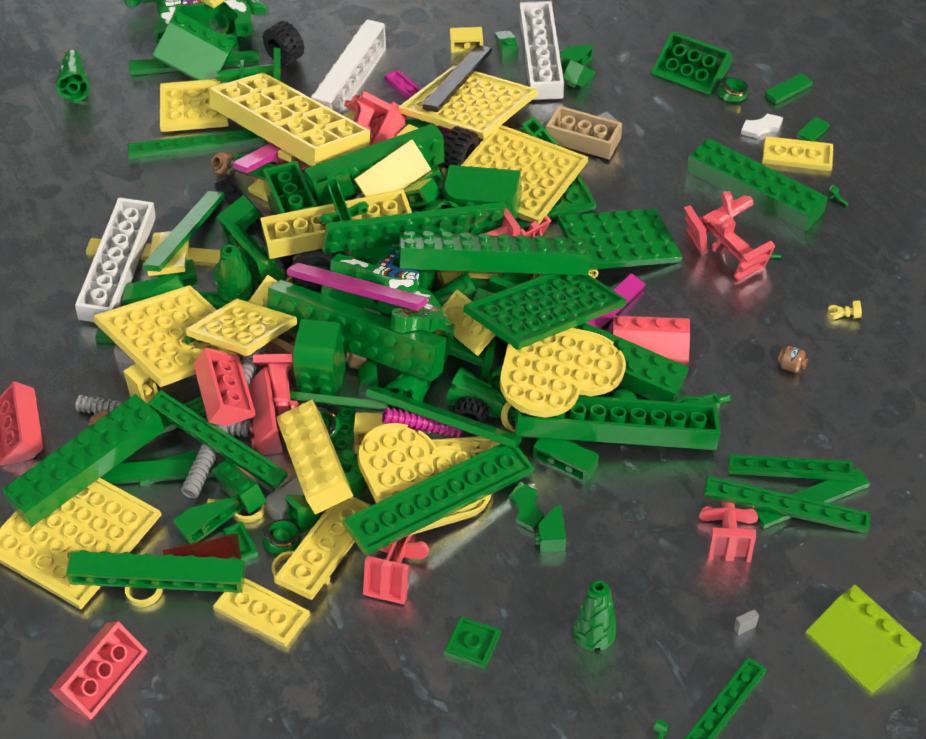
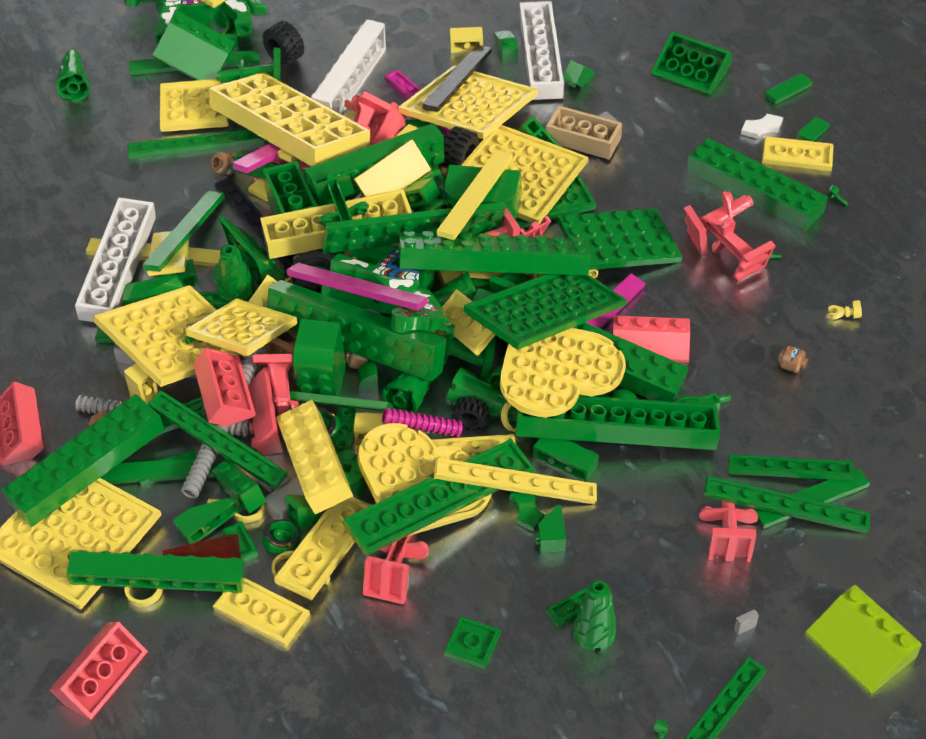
green brick [216,195,261,230] -> none
green tile [366,385,522,448] -> none
green slope [559,44,593,71] -> none
green piece [718,77,748,102] -> none
none -> light yellow tile [434,457,597,504]
none -> light yellow tile [437,150,513,240]
none -> green tile [546,580,613,628]

